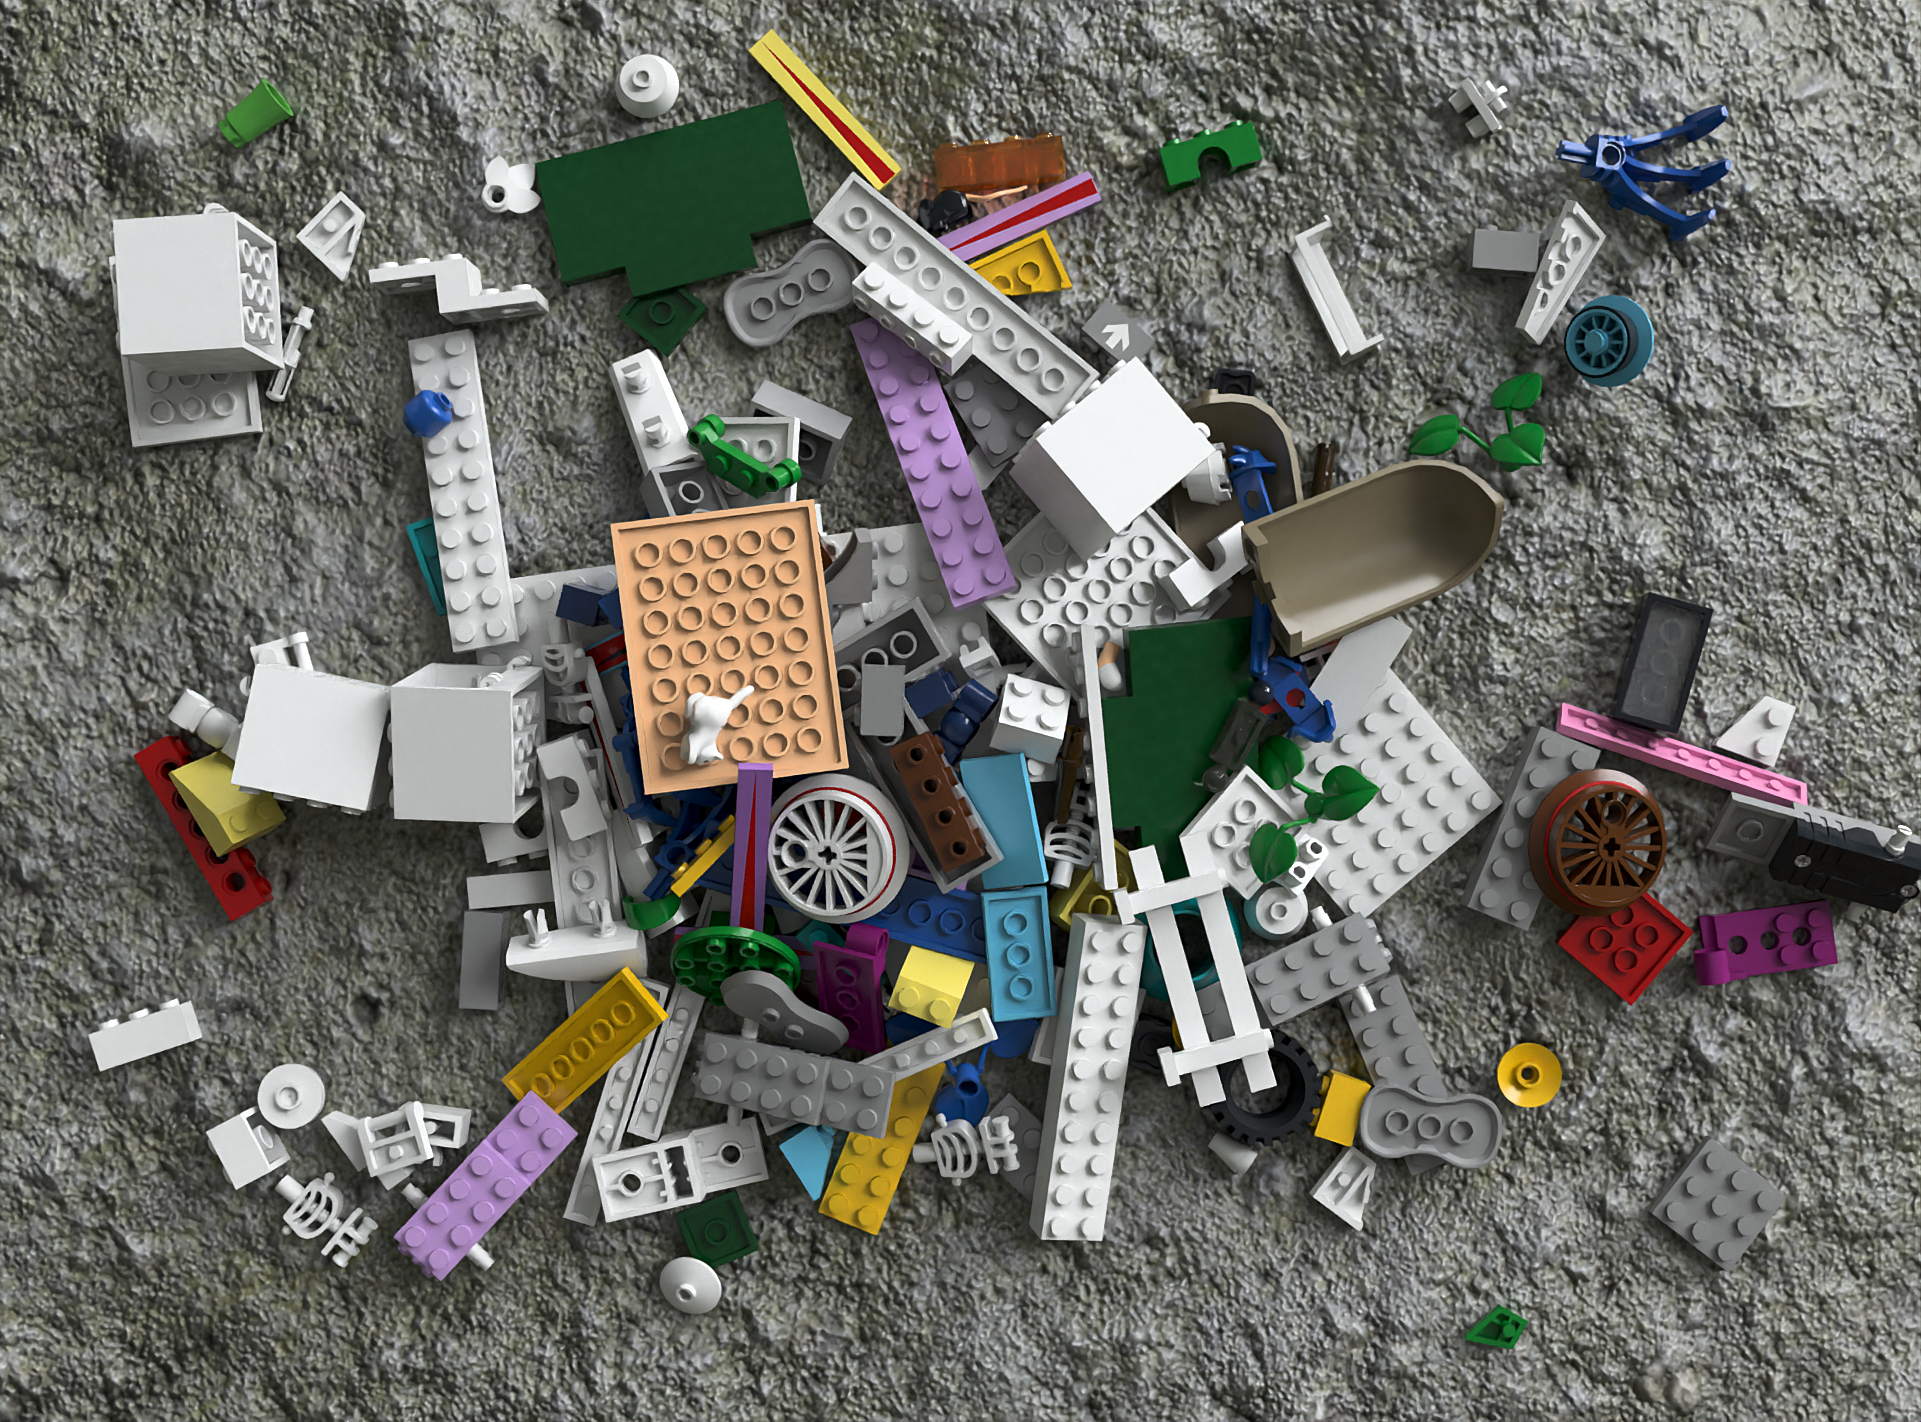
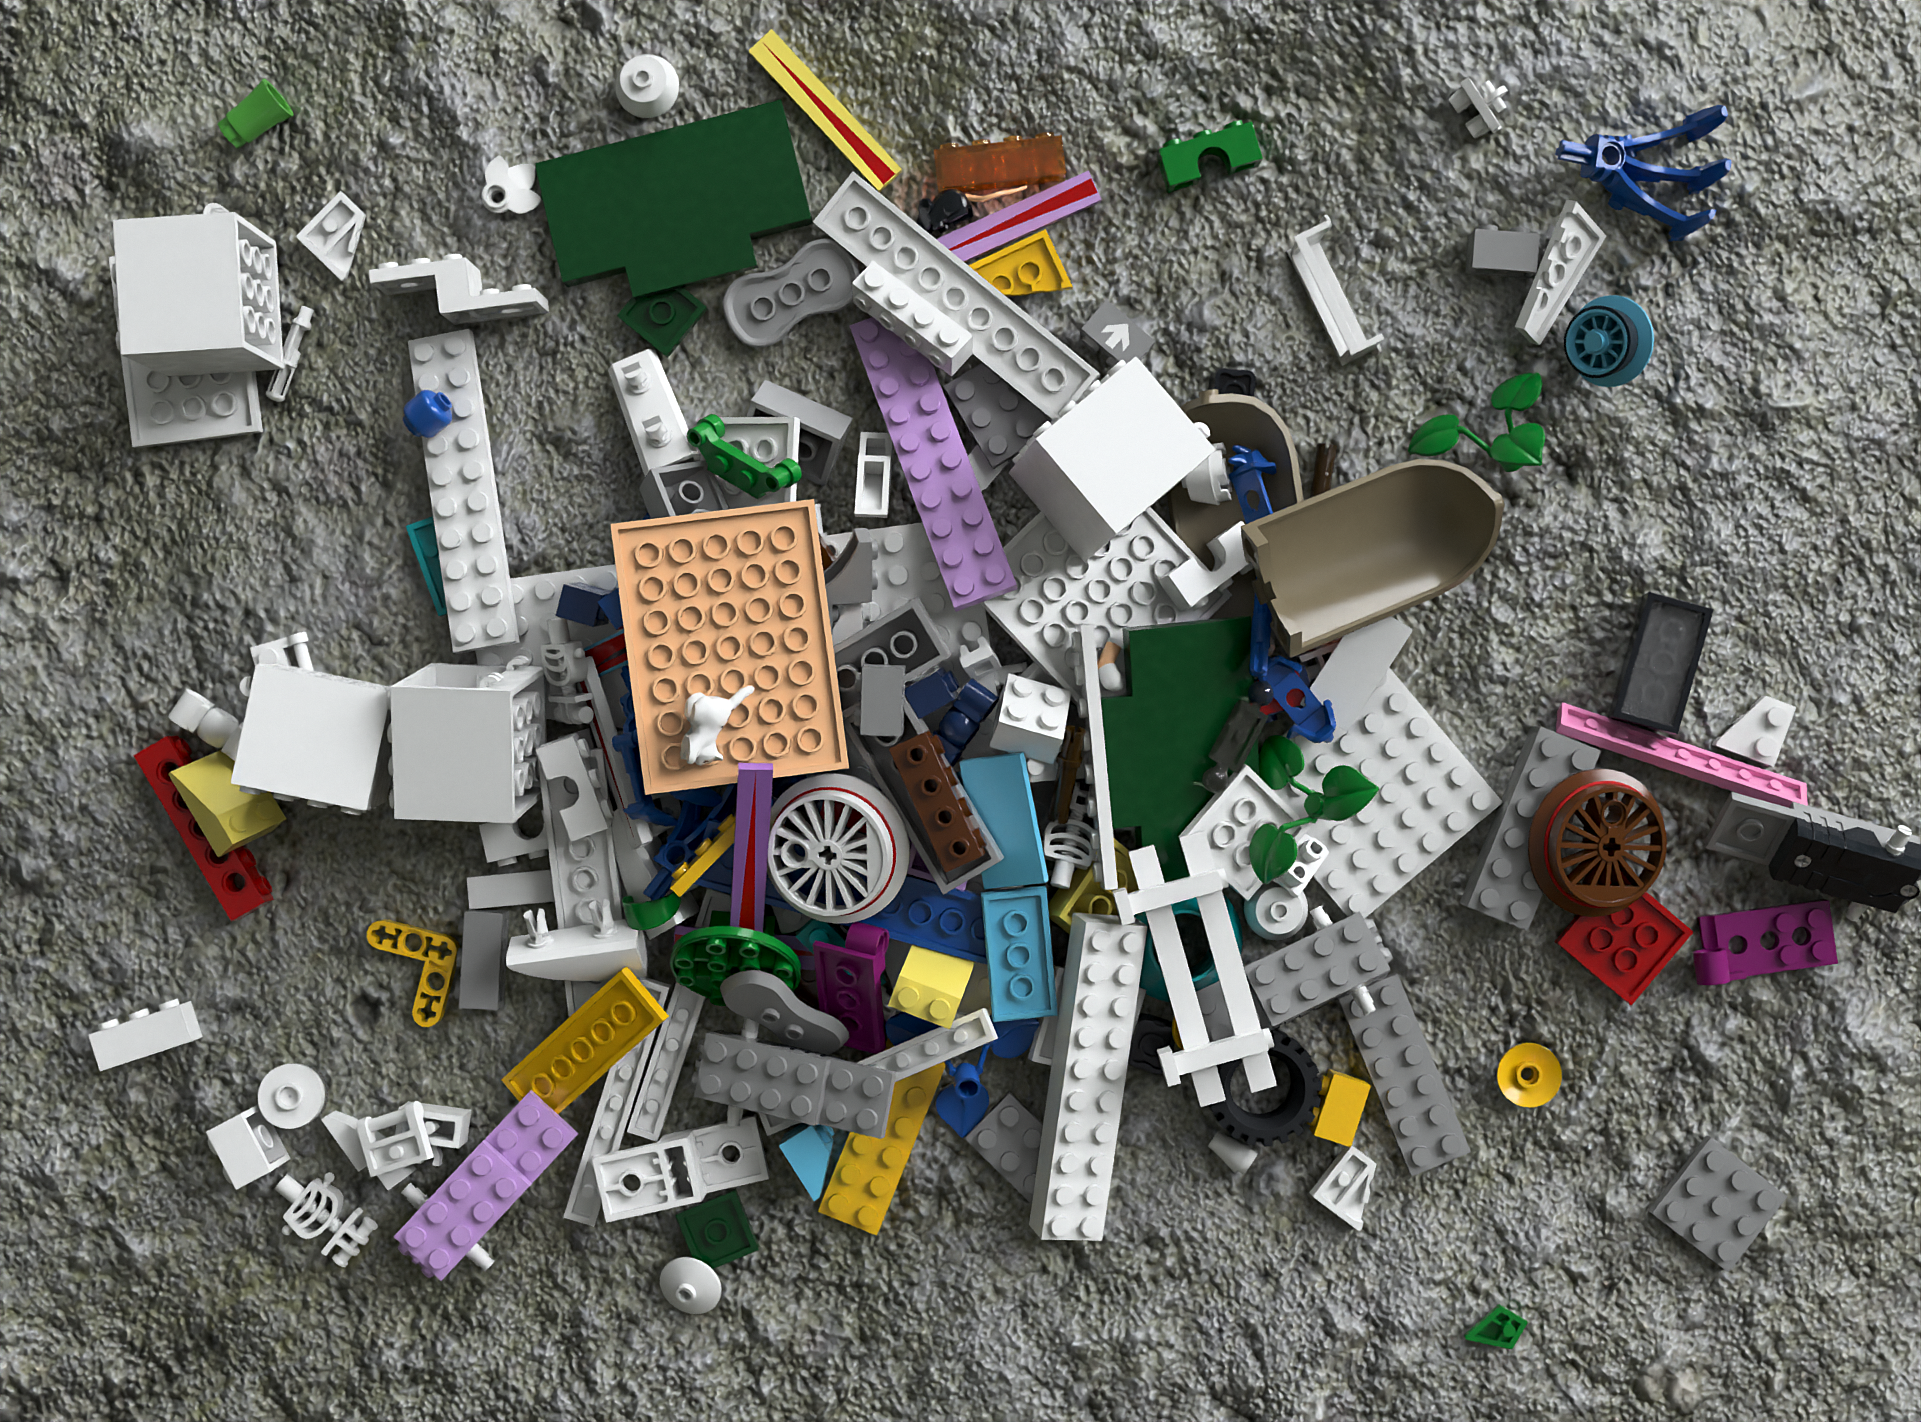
white torso [913,1113,1020,1186] -> none
light grey plate [1359,1083,1502,1170] -> none
none -> yellow beam [366,919,460,1027]
none -> white slope [855,432,893,518]

